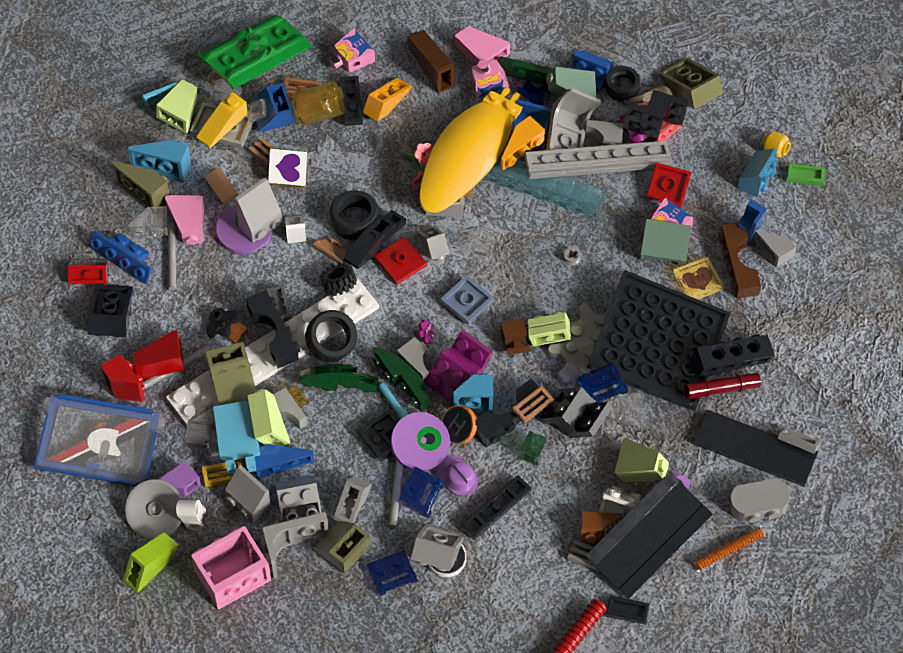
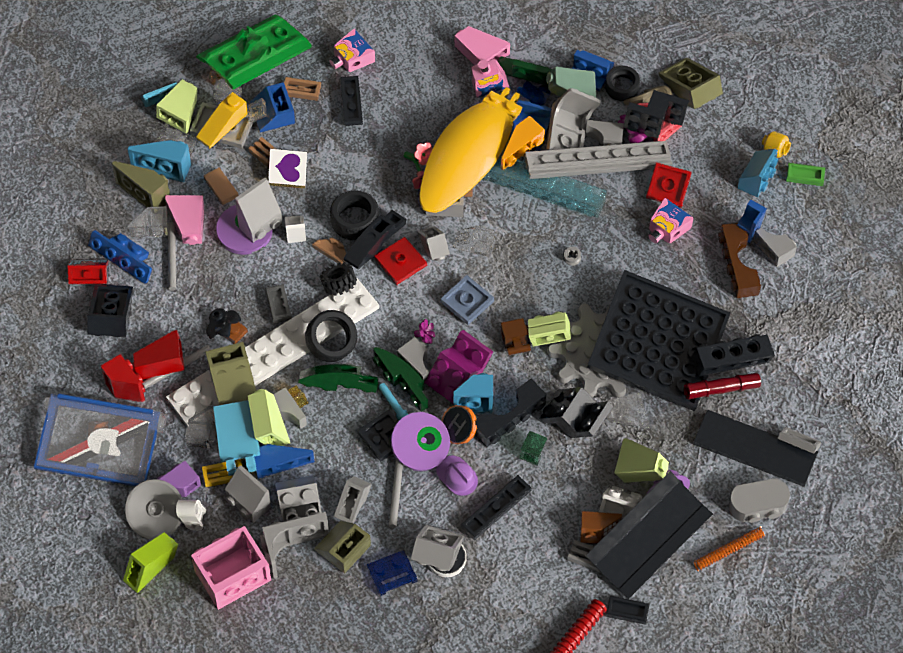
black arch [246,290,300,369] -> none
clear yellow container [291,80,345,126] -> none
light orange slope [363,77,412,121] -> none
clear blue plate [397,466,445,518] -> none
reddish brown slope [408,29,454,94] -> none
medium nougat tile [511,385,554,424] -> none
clear blue plate [578,362,628,402] -> none
sand green panel [637,219,691,267] -> none
clear yellow tile [673,256,725,299] -> none

